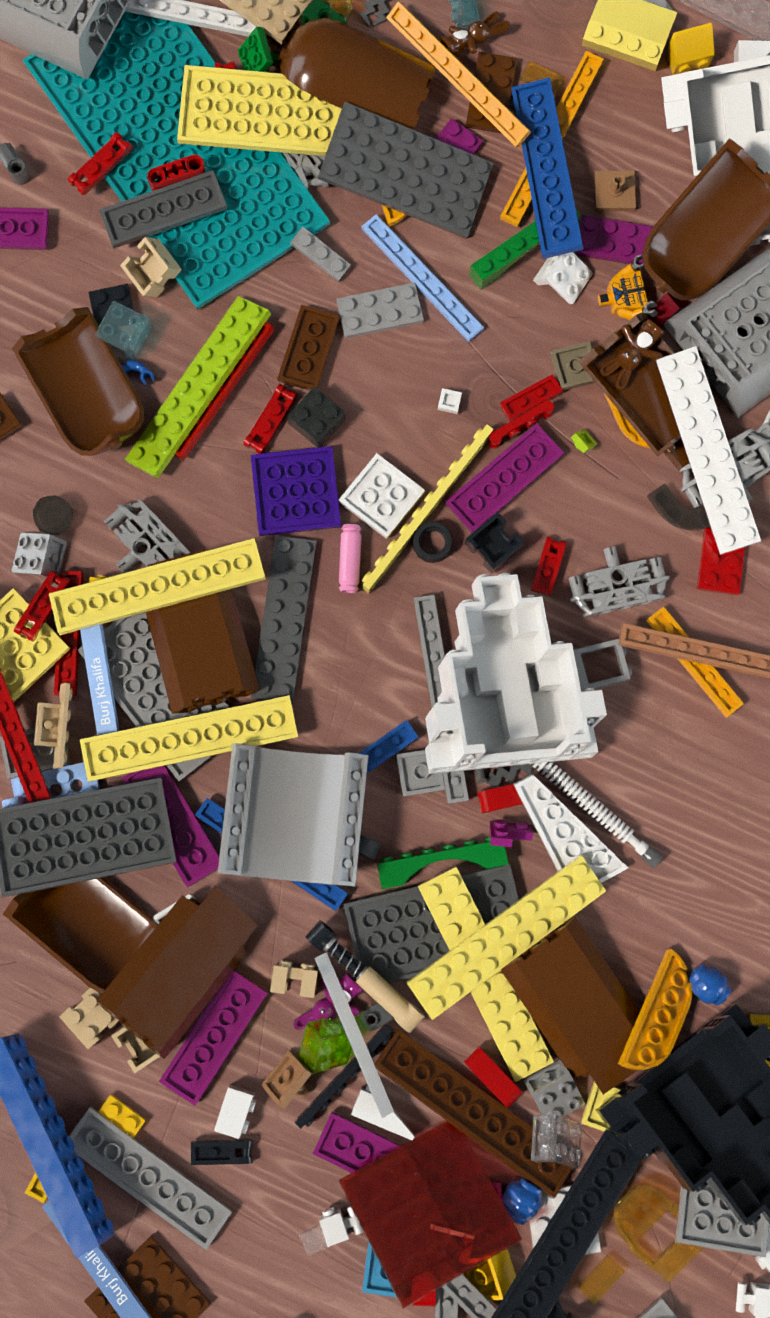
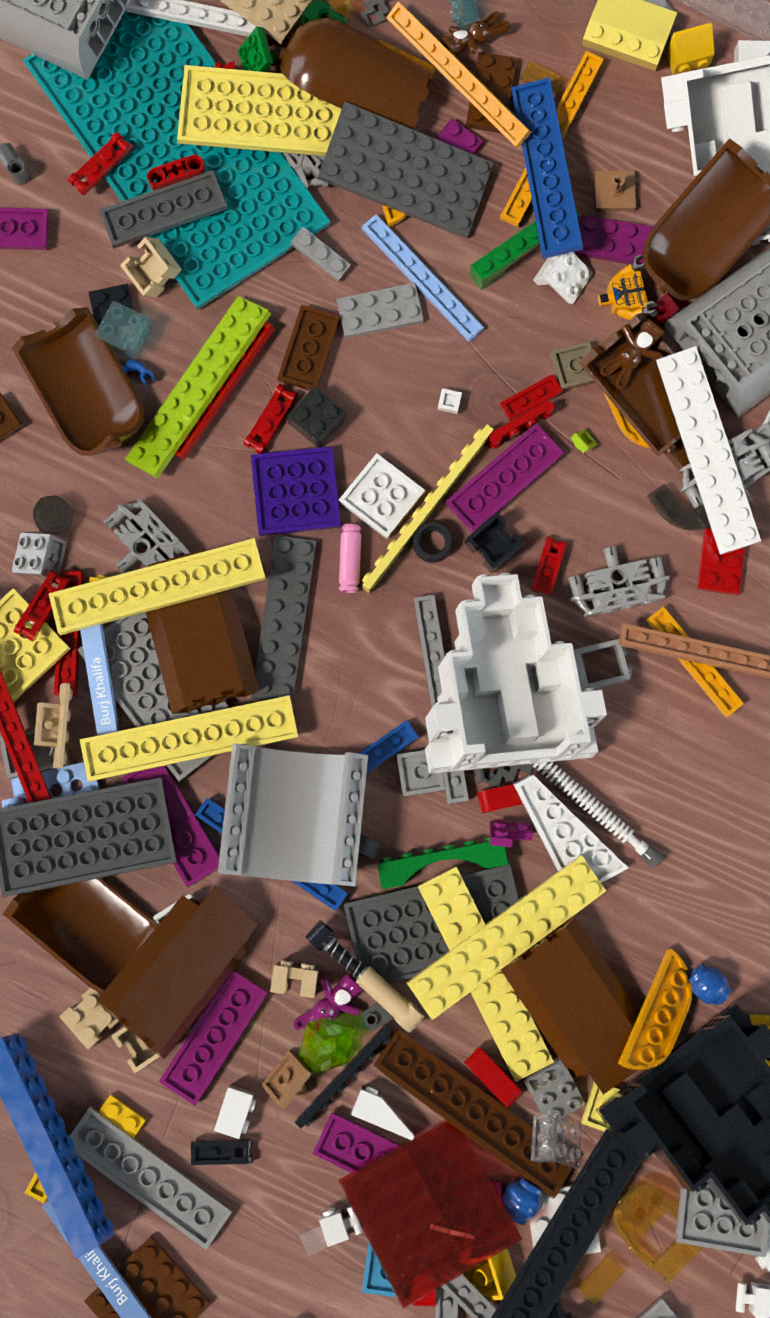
white sticker [314,952,394,1118] -> none

